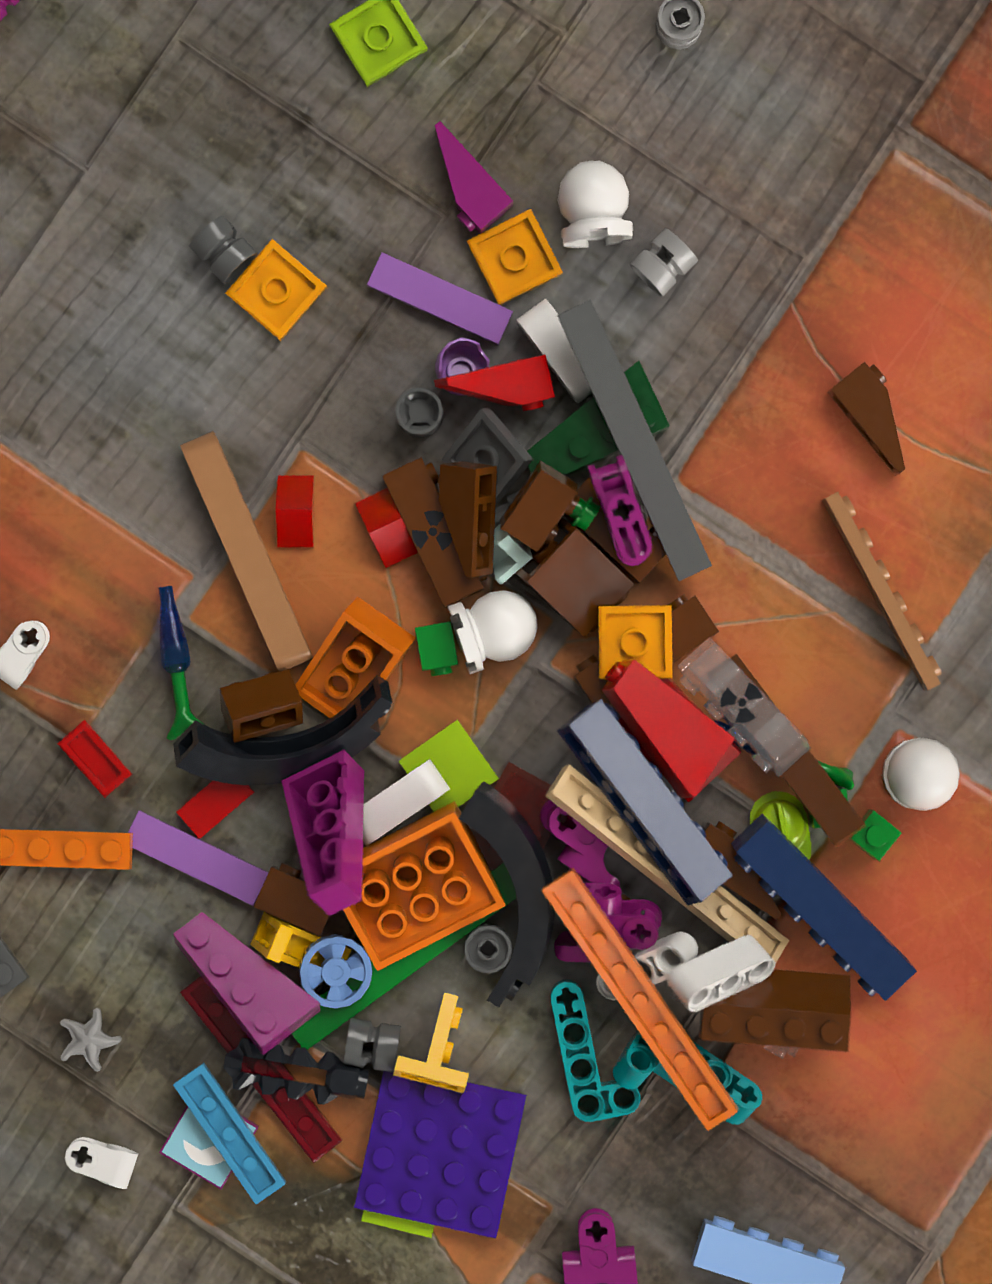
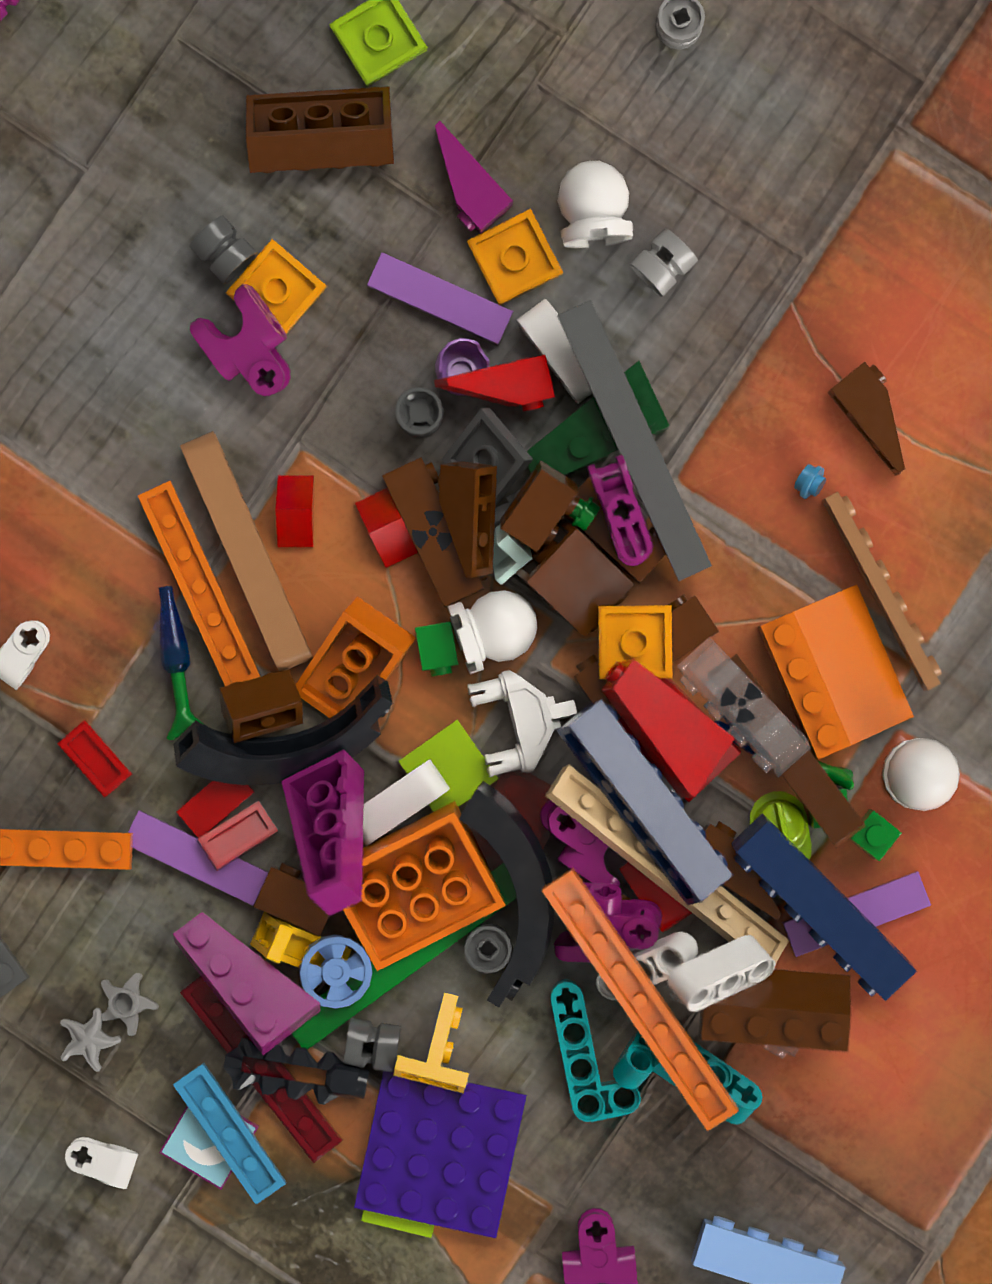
none -> light grey animal [101,973,159,1036]
none -> orange plate [137,481,261,686]
none -> magenta piece [190,284,291,396]
none -> tile [197,801,278,871]
none -> reddish brown slope [246,86,394,173]
none -> white connector [467,670,577,777]
none -> red slope [619,862,692,933]
none -> orange slope [757,584,914,760]
none -> medium lavender tile [782,871,931,957]
none -> dark azure plate [794,464,826,499]

